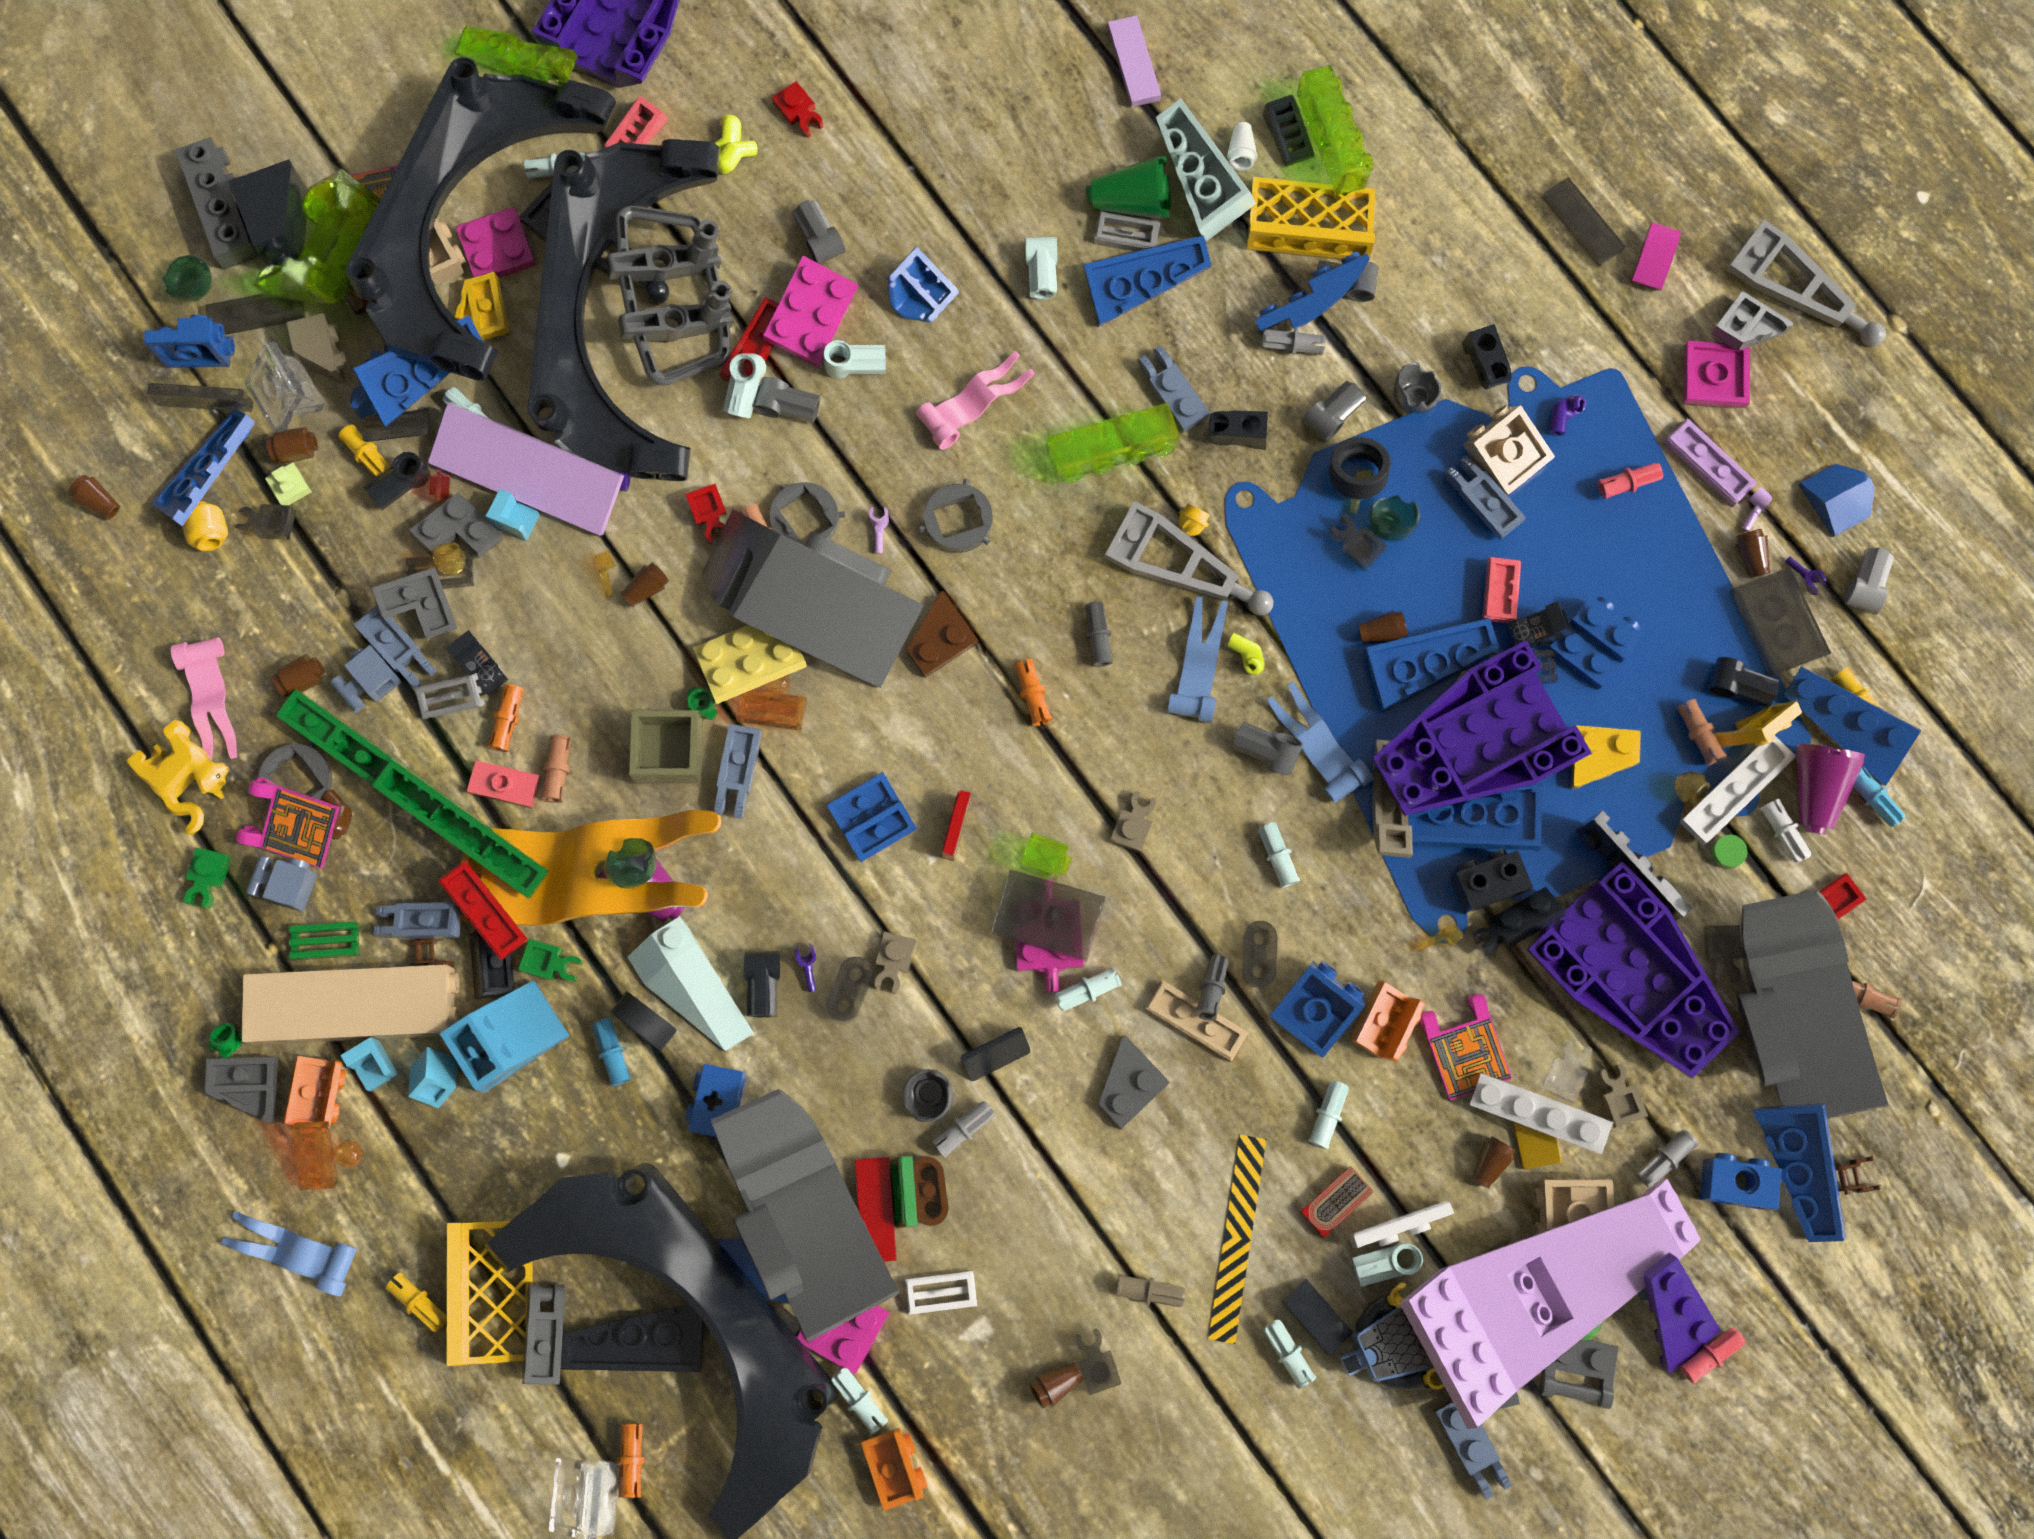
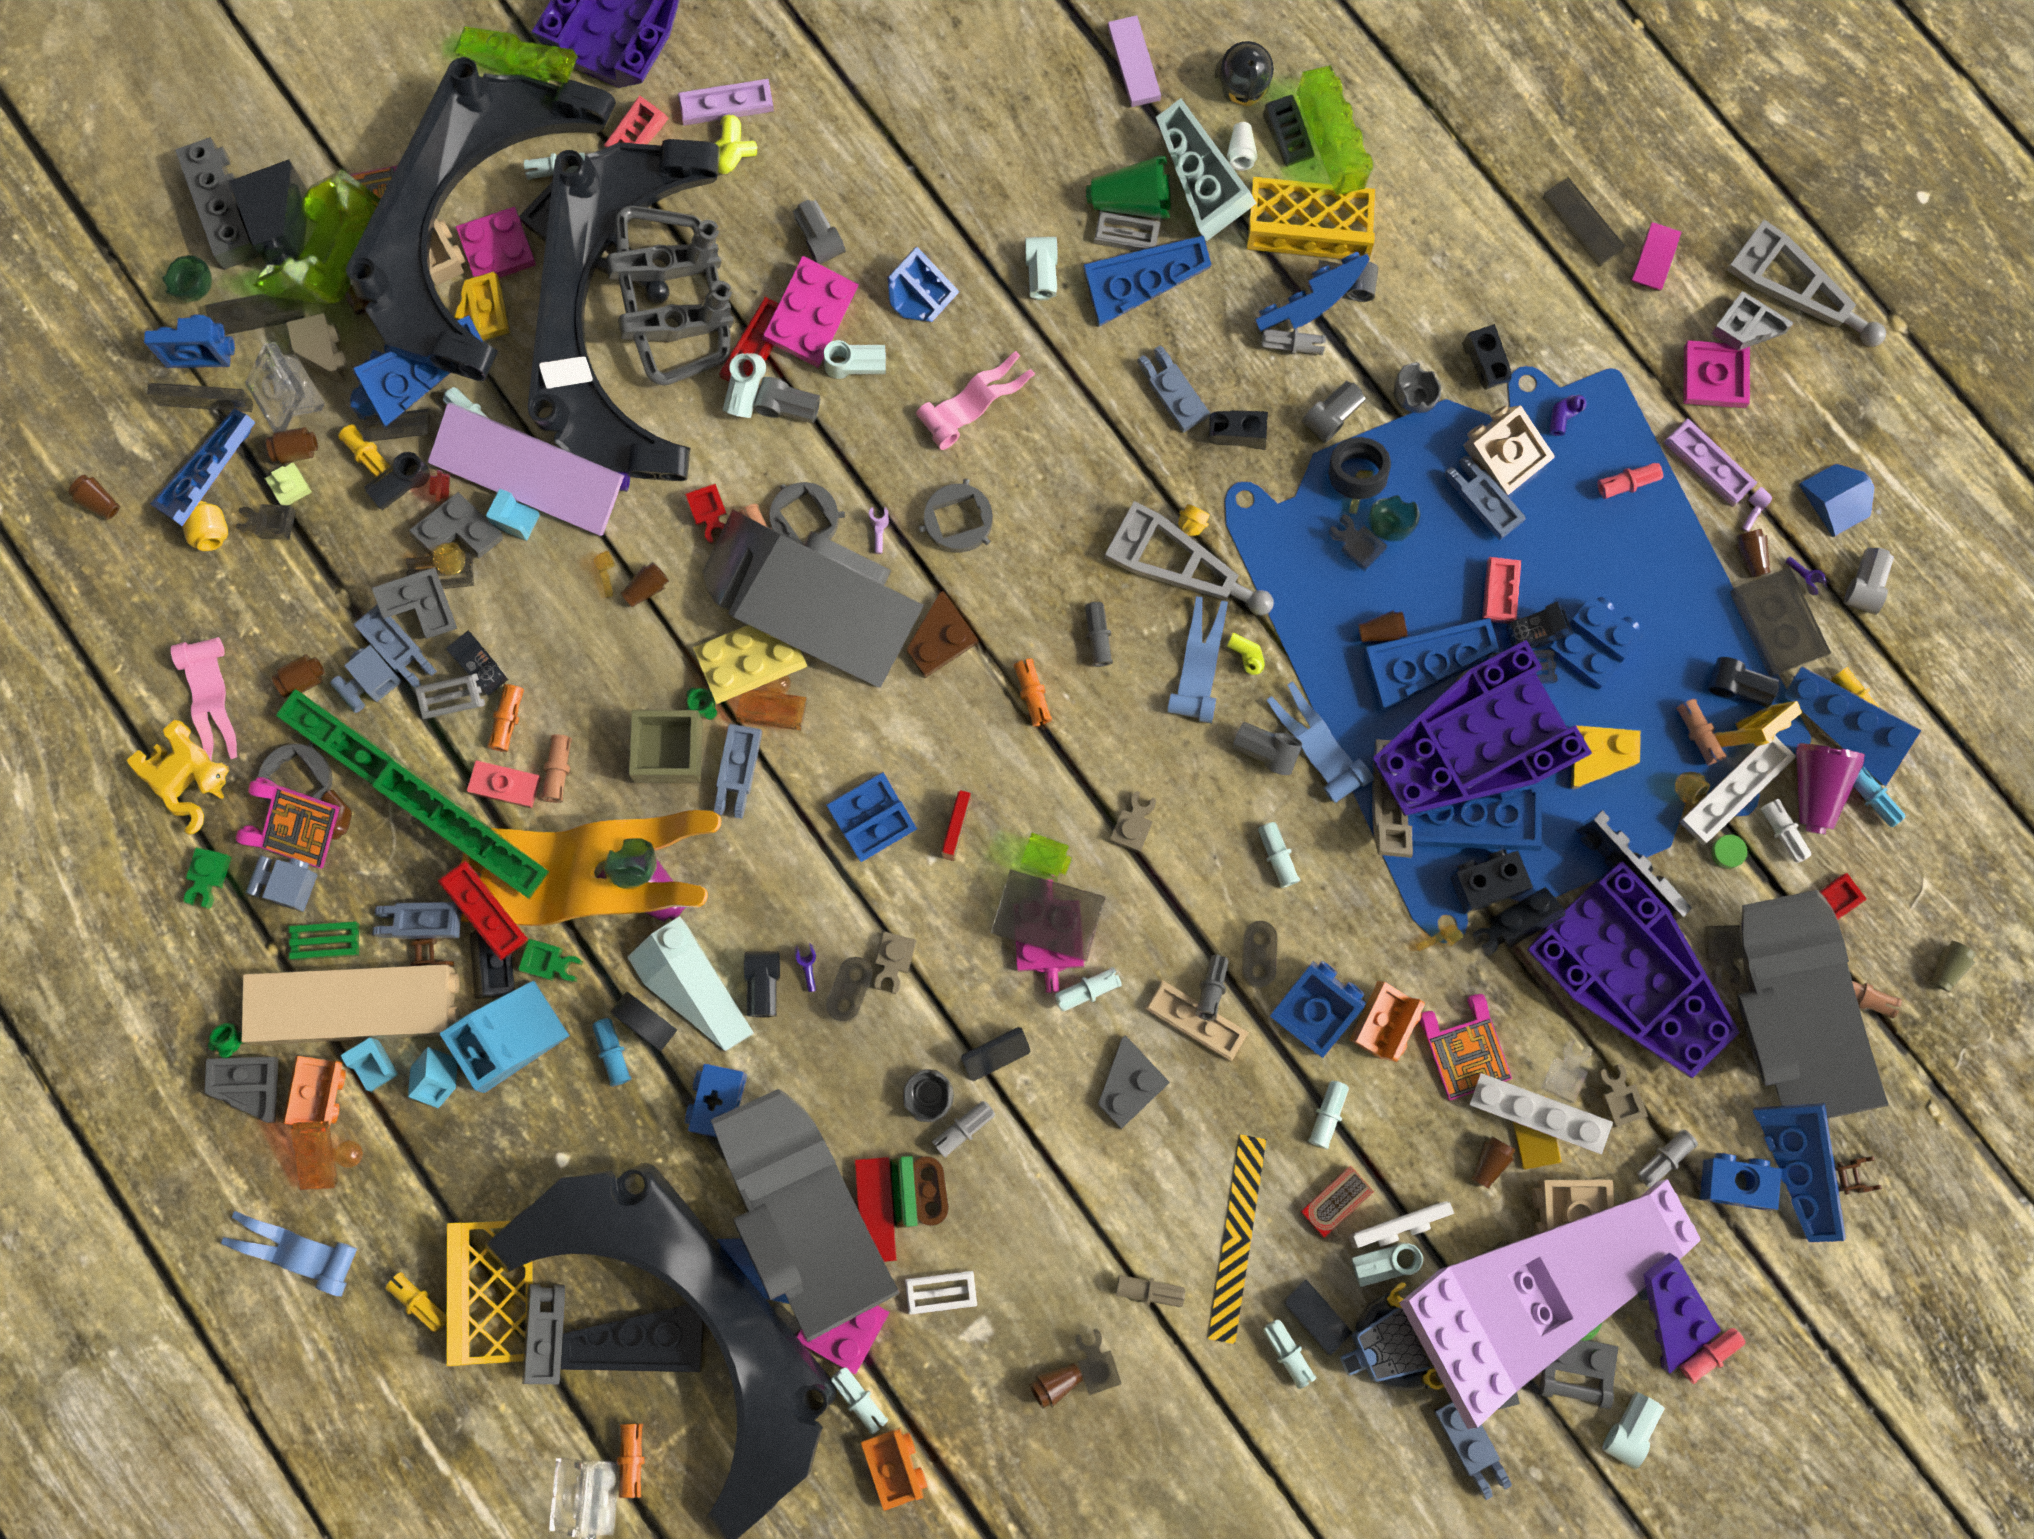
red plate [772,81,824,138] -> none
clear neon green brick [1046,402,1180,483] -> none
none -> white sticker [539,357,592,388]
none -> lavender tile [678,79,774,125]
none -> black helmet [1214,41,1274,107]
none -> light aqua piece [1603,1392,1665,1470]
none -> olive cone [1931,940,1976,992]

